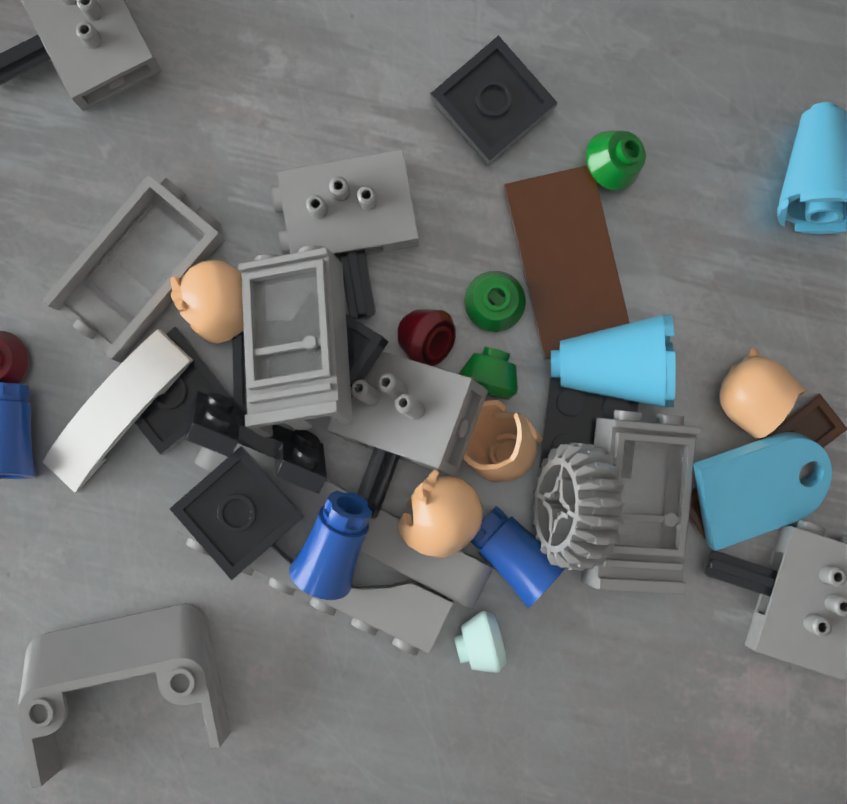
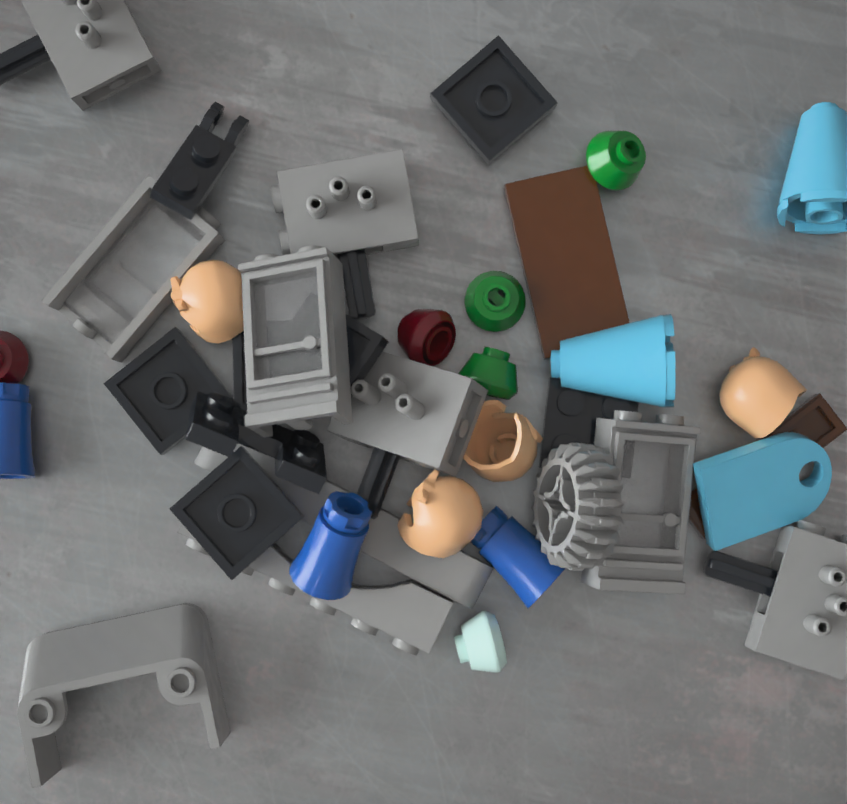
white slope [43,329,193,493] -> none
none -> black hinge [150,101,249,220]

